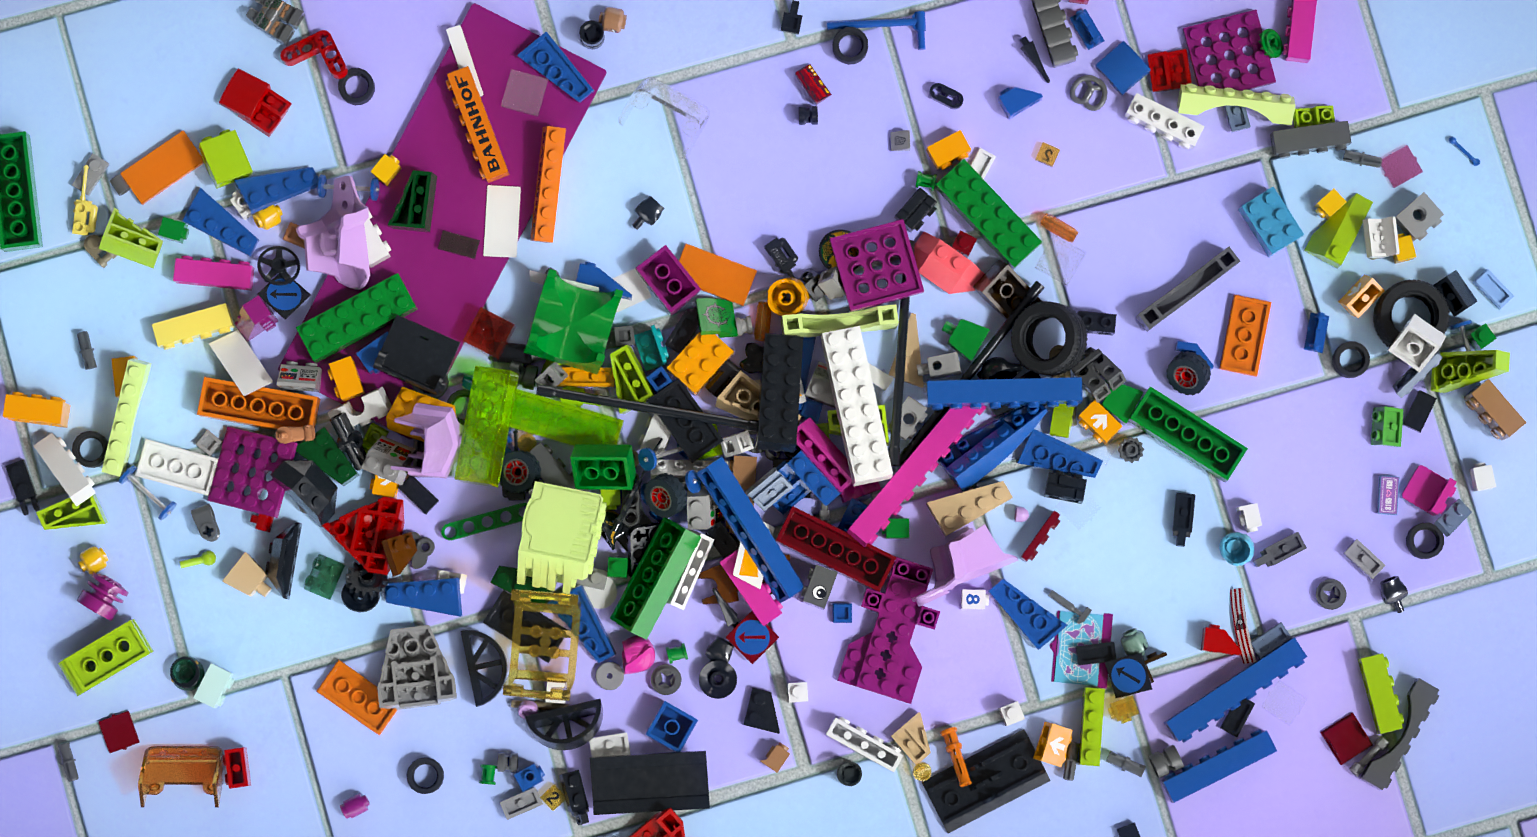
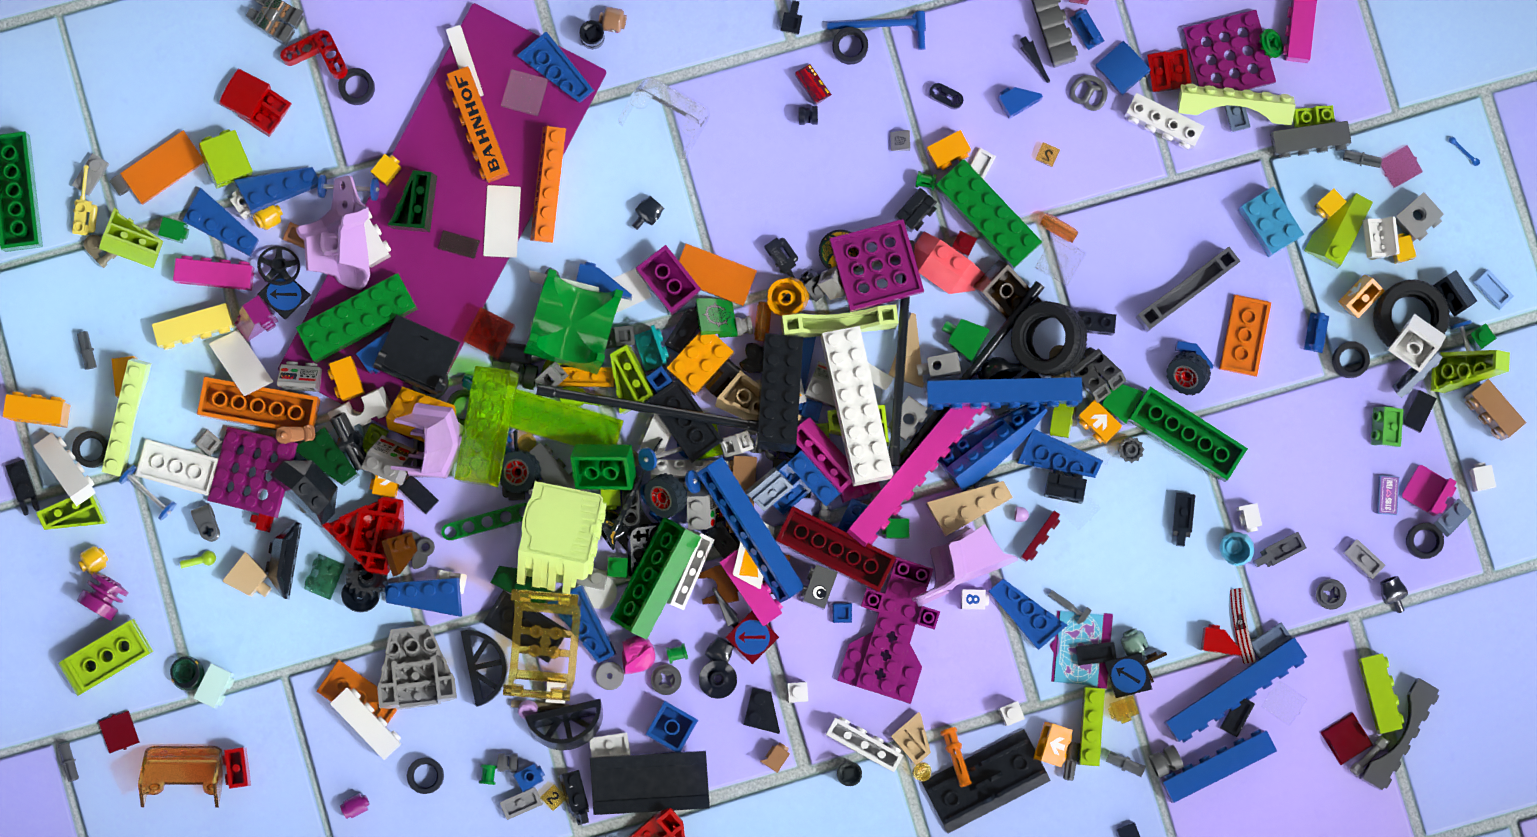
none -> white brick [330,688,402,760]

